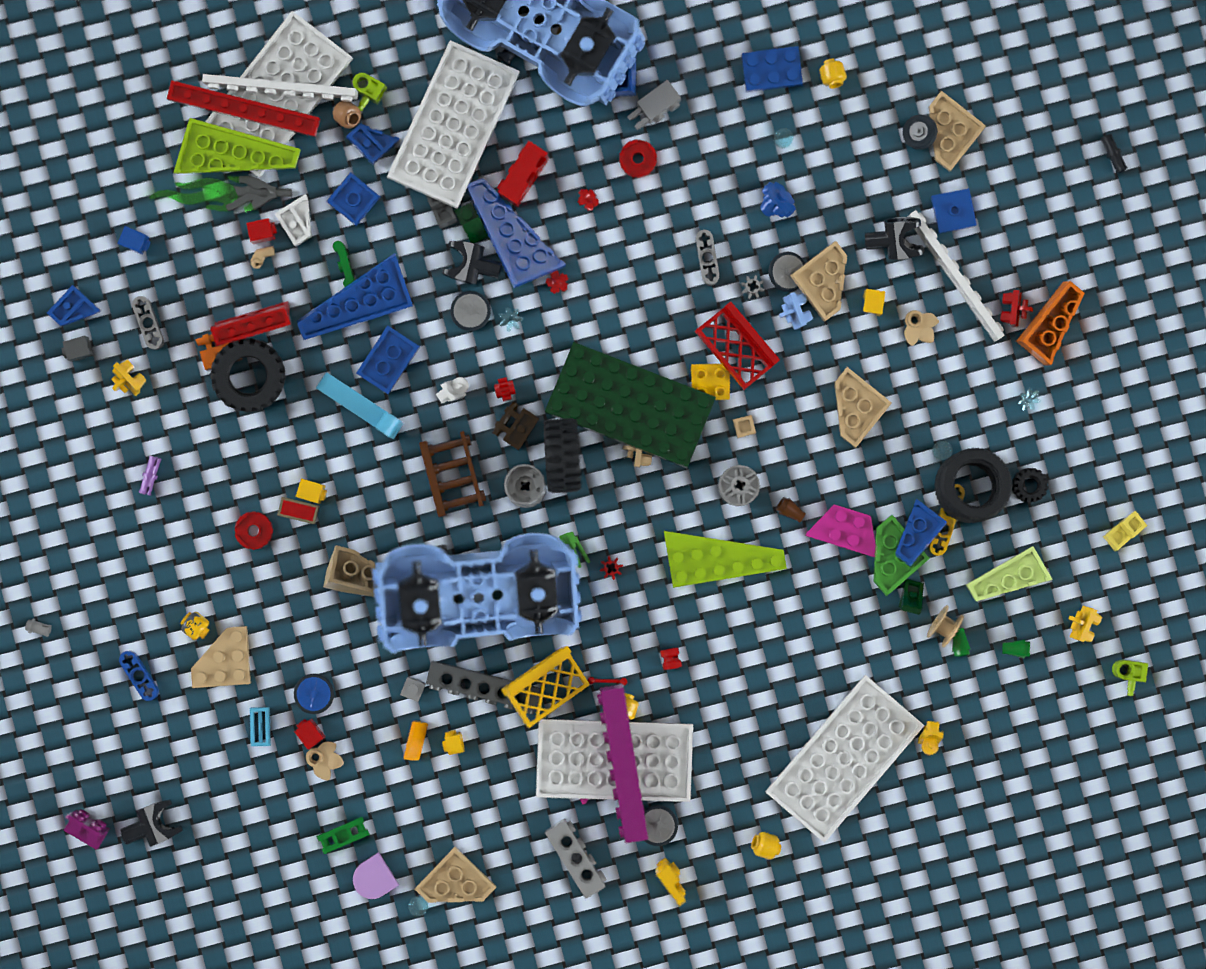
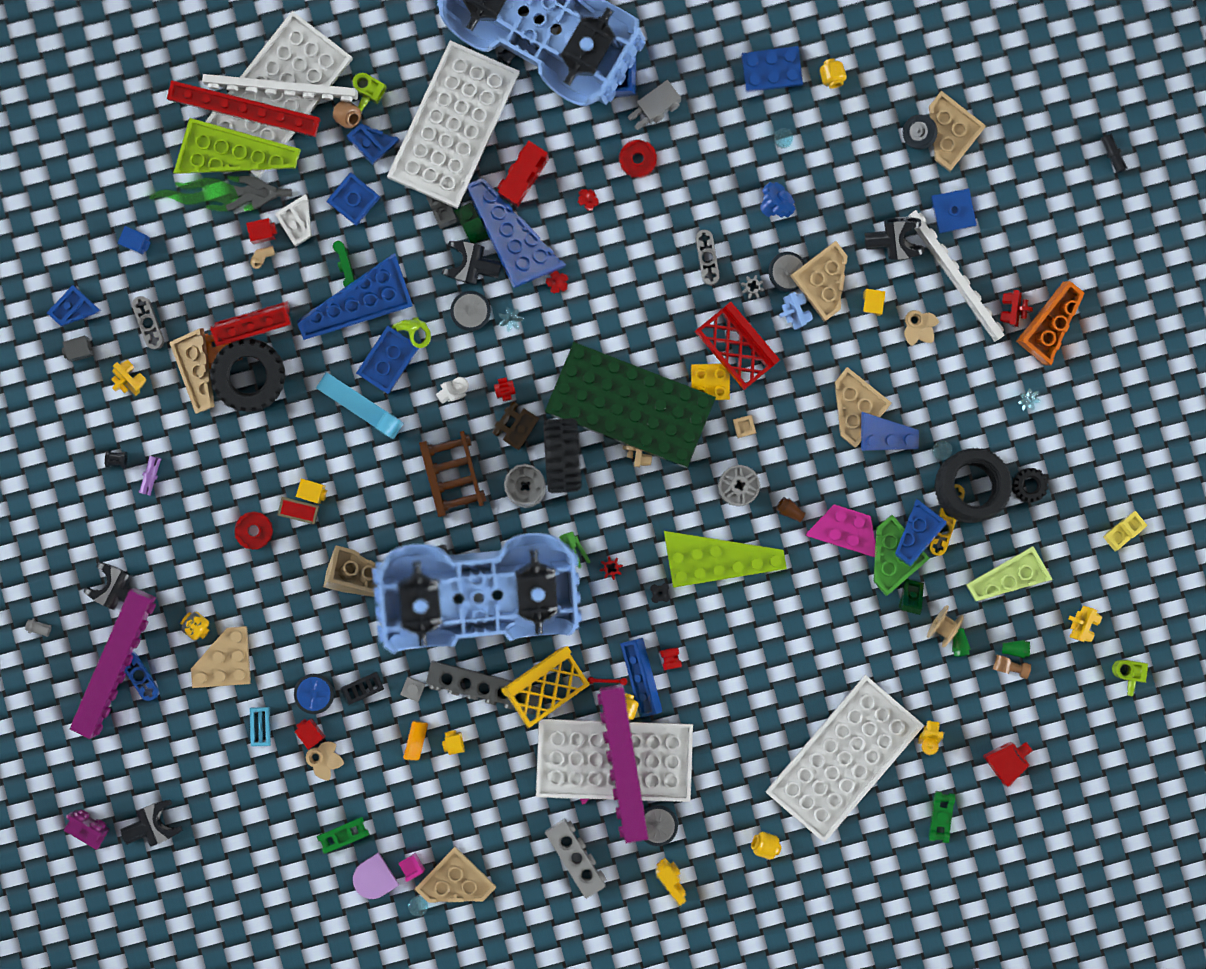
none -> magenta brick [69,588,156,739]
none -> black connector [83,562,133,610]
none -> black bush [104,450,128,469]
none -> tan wing [169,328,215,414]
none -> black slope [340,672,384,706]
none -> lime piece [392,317,431,348]
none -> dark pink panel [398,853,425,882]
none -> blue slope [620,638,662,718]
none -> black plate [650,583,670,603]
none -> blue wing [861,412,919,451]
none -> green plate [929,791,955,843]
none -> red torso [983,742,1033,787]
none -> medium nougat leg [993,655,1031,679]

